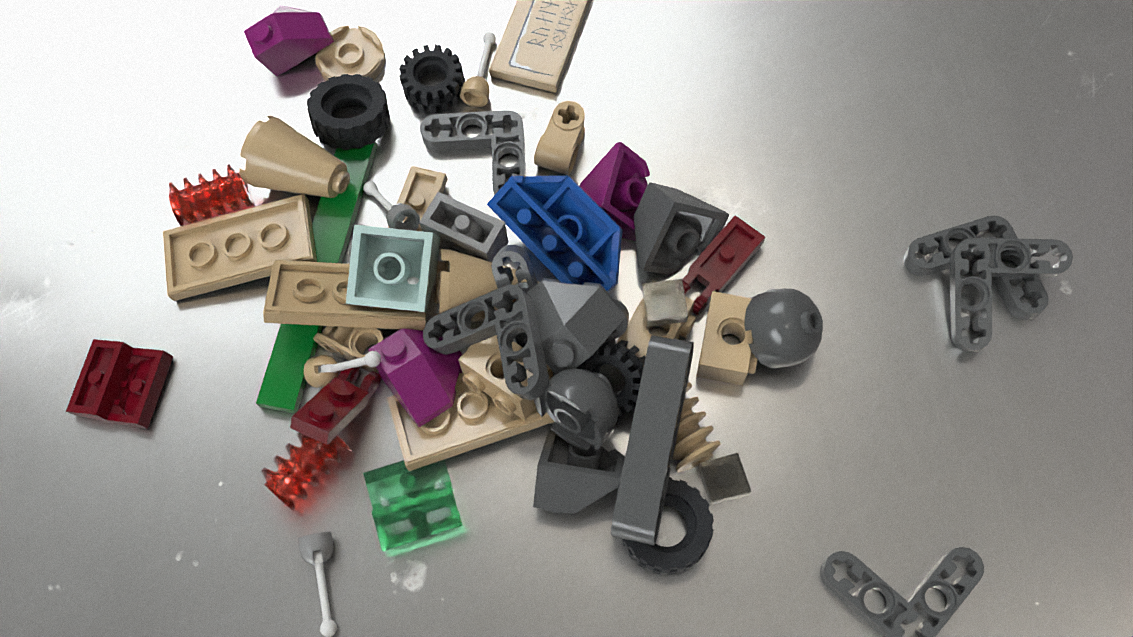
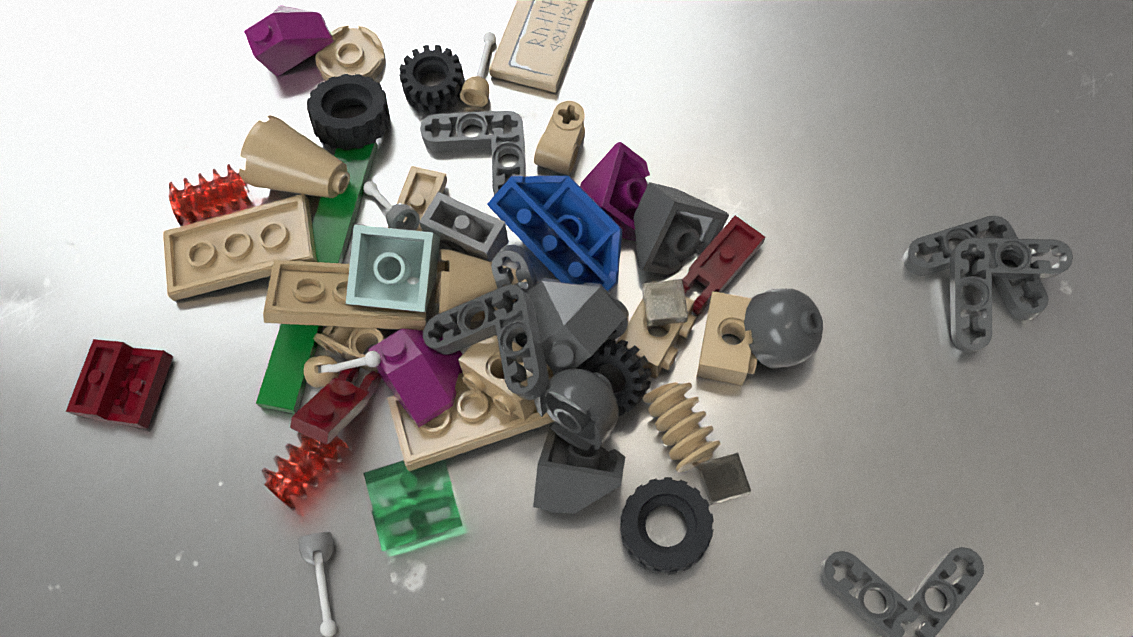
dark grey beam [611,335,694,545] -> none

